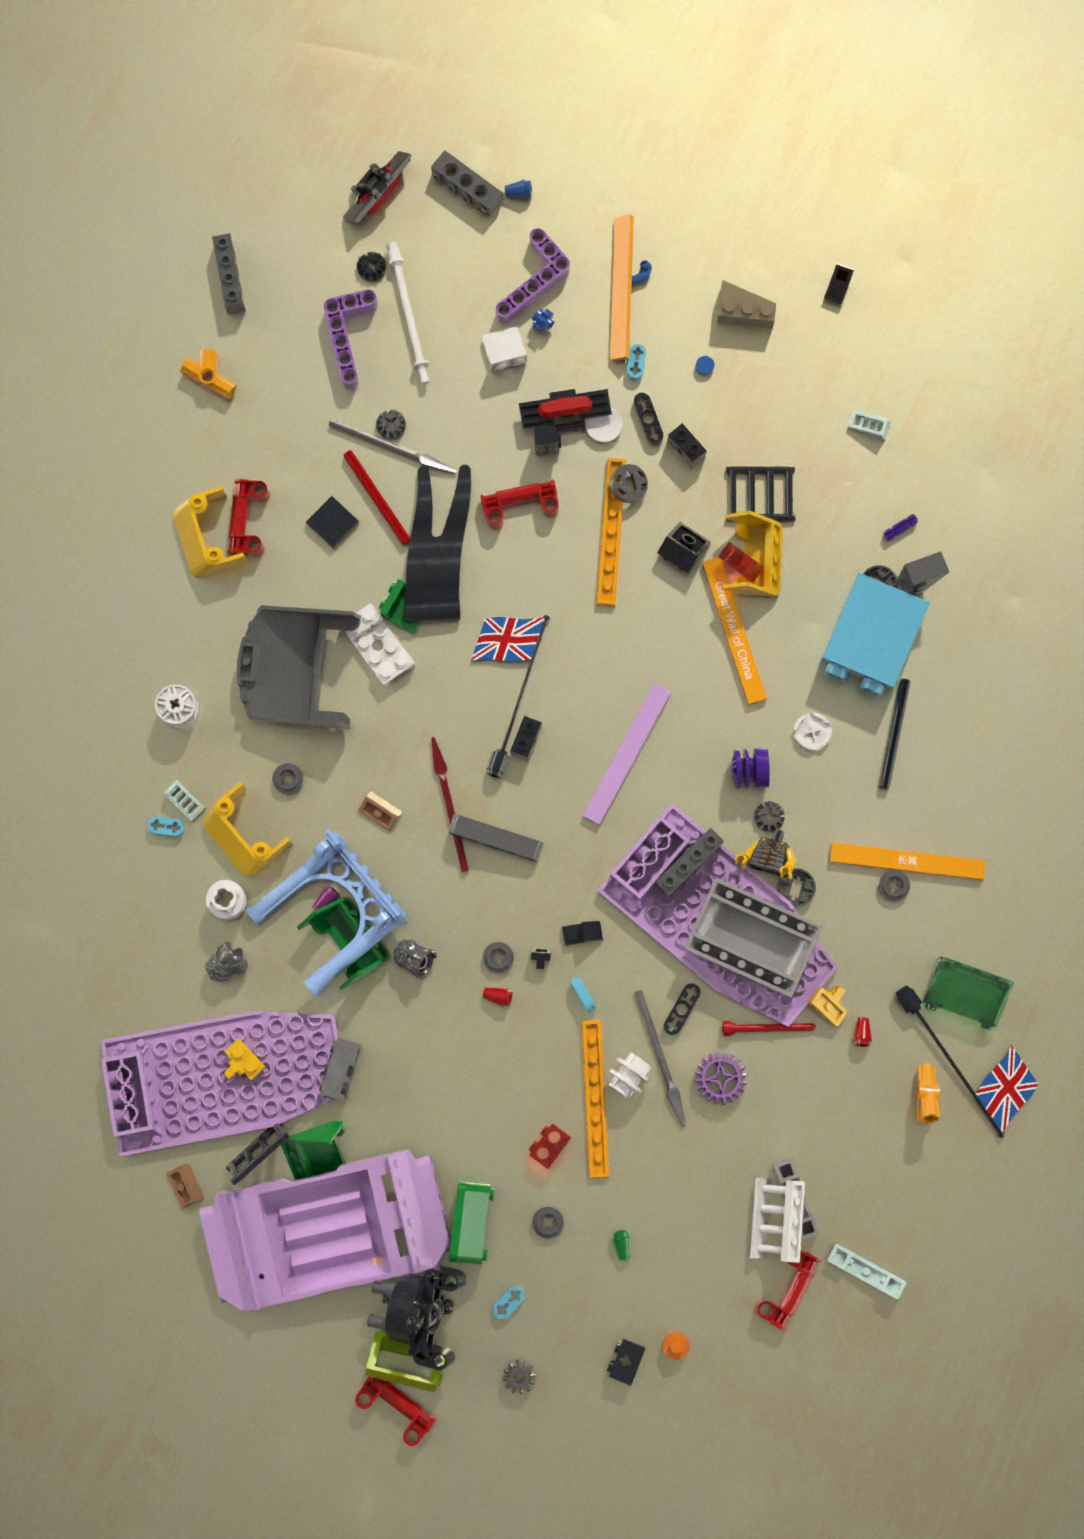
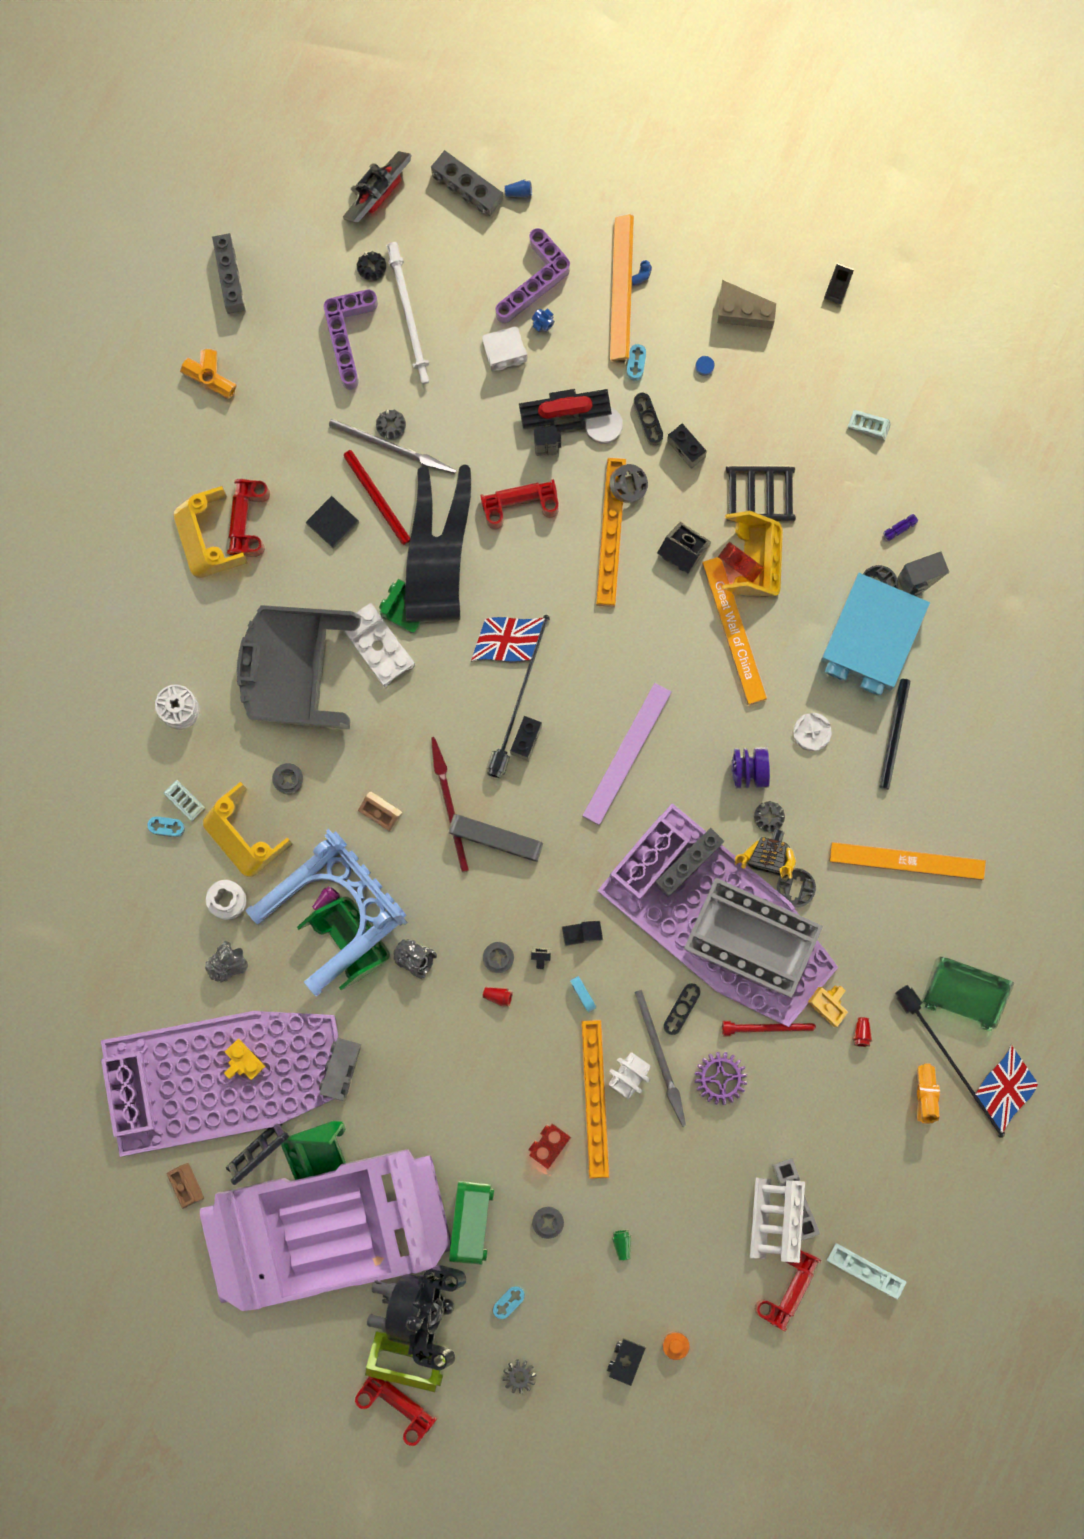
dark grey gear [879,870,910,901] -> none

